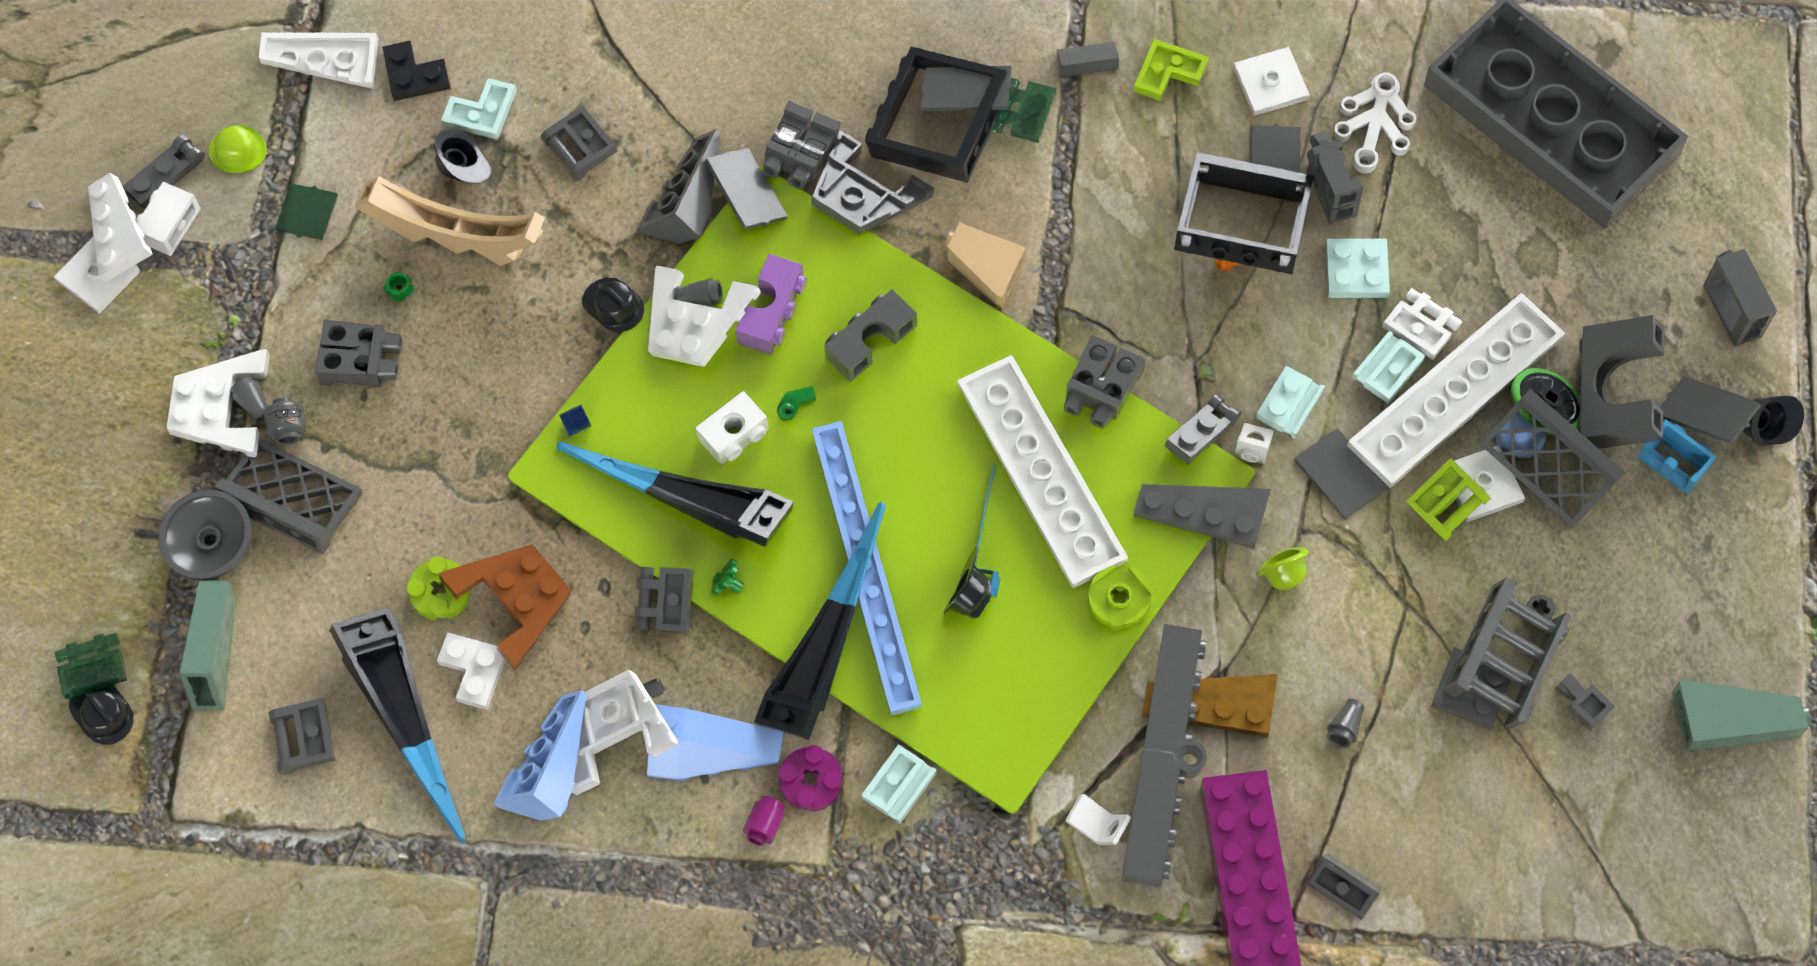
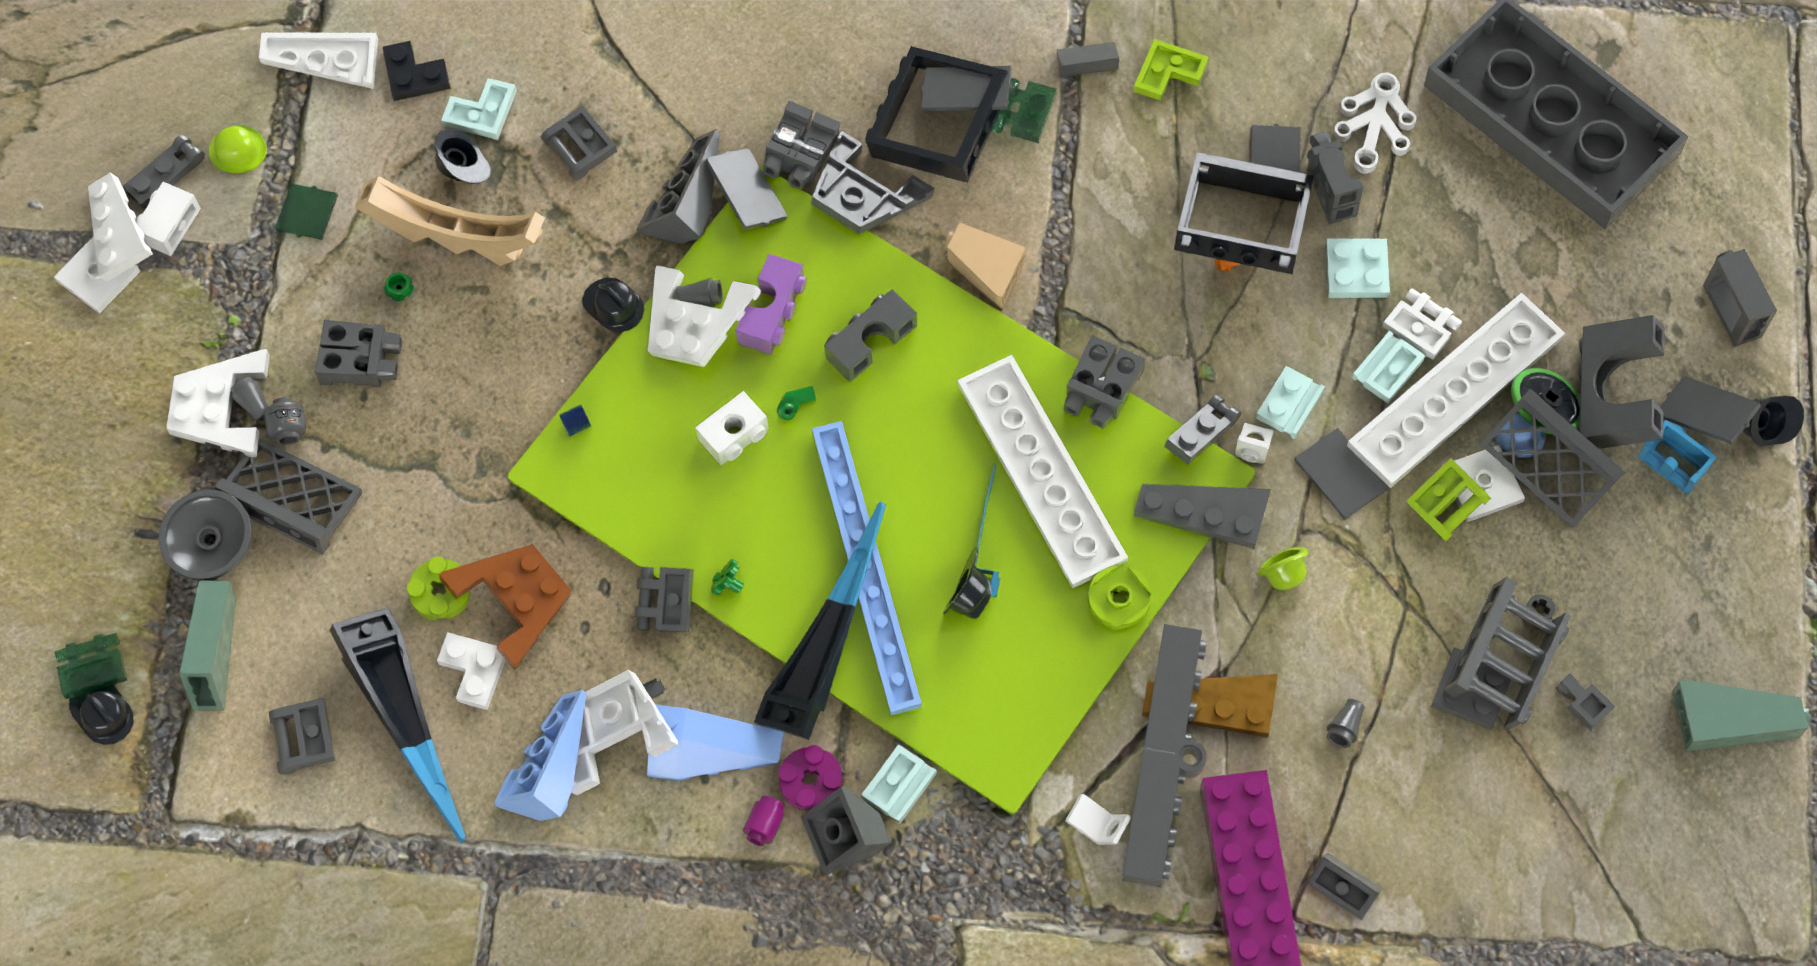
black plate [557,442,794,547] -> none
white plate [1234,47,1310,116] -> none
none -> dark grey slope [801,787,892,875]

